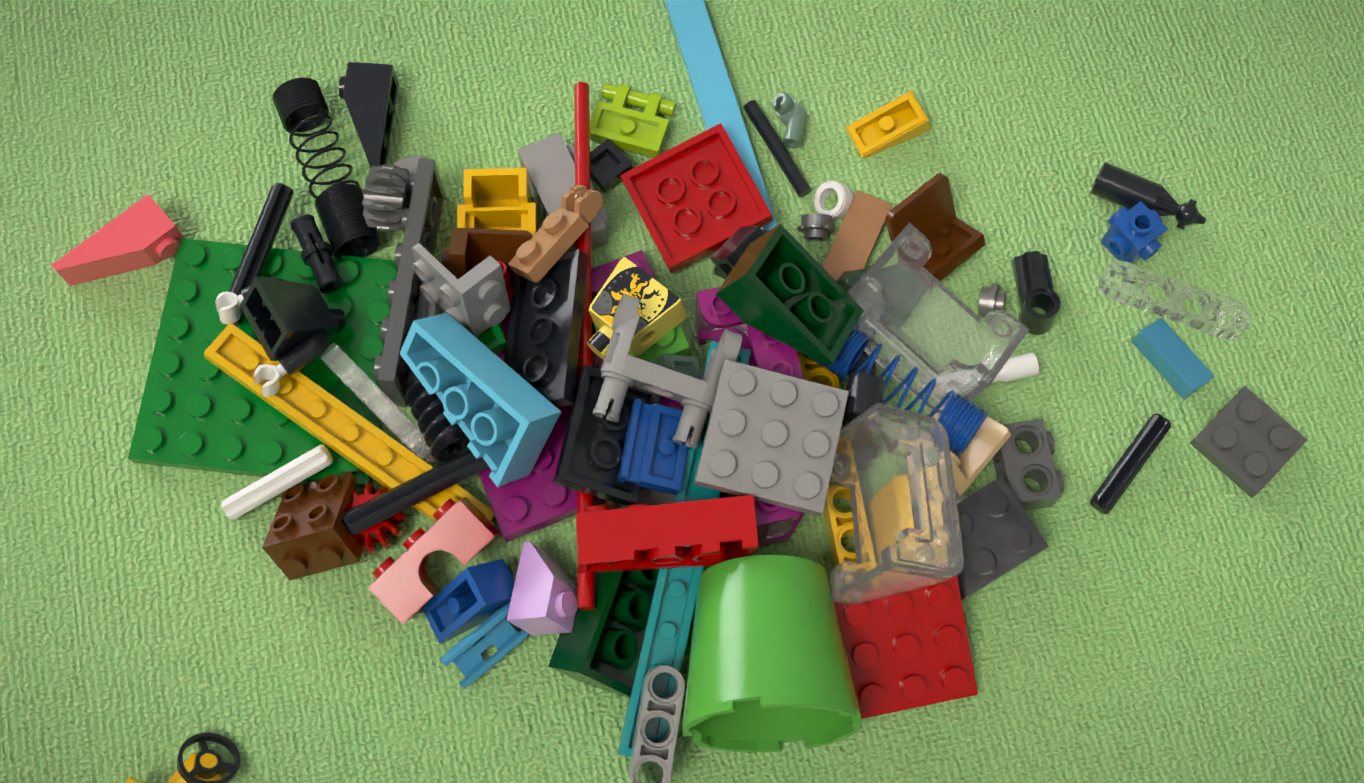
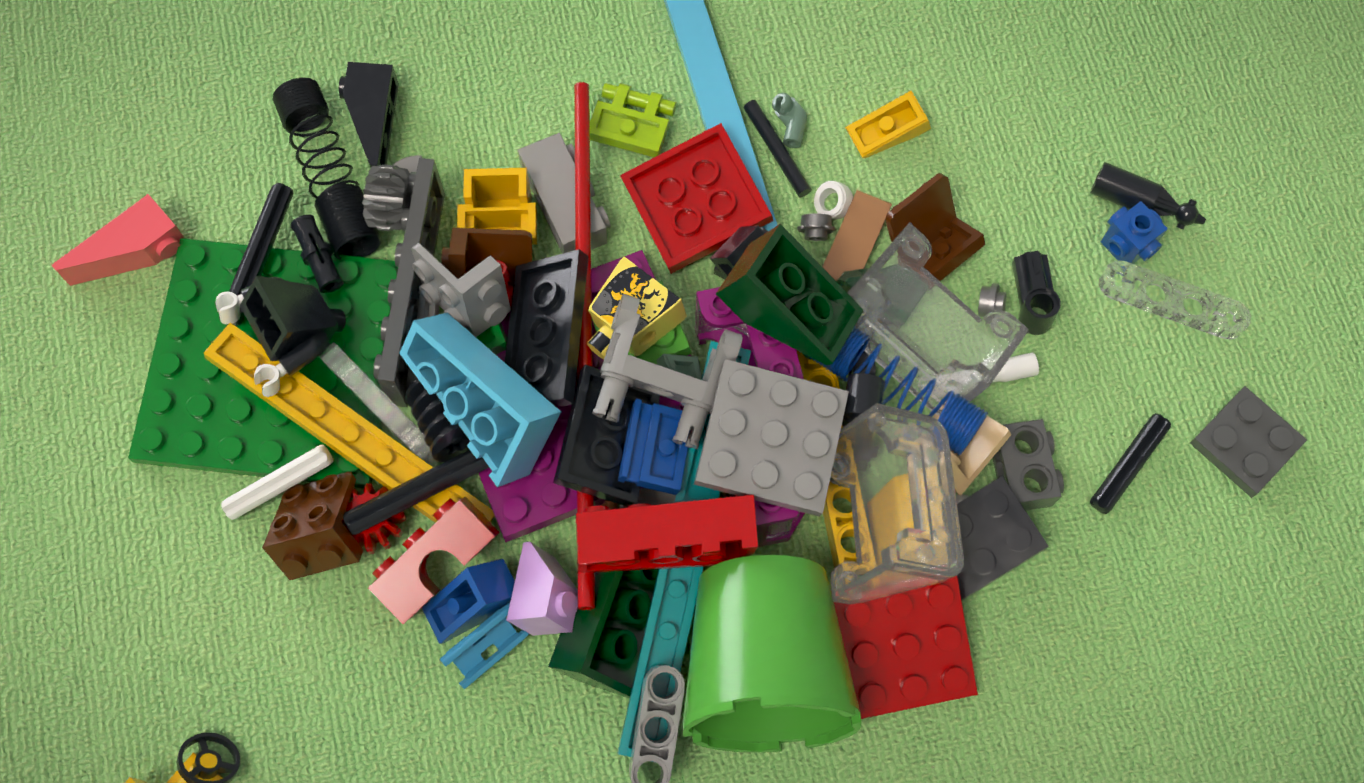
medium nougat hinge [508,184,604,283] -> none
black plate [590,139,633,193] -> none
dark azure slope [1131,318,1215,400] -> none

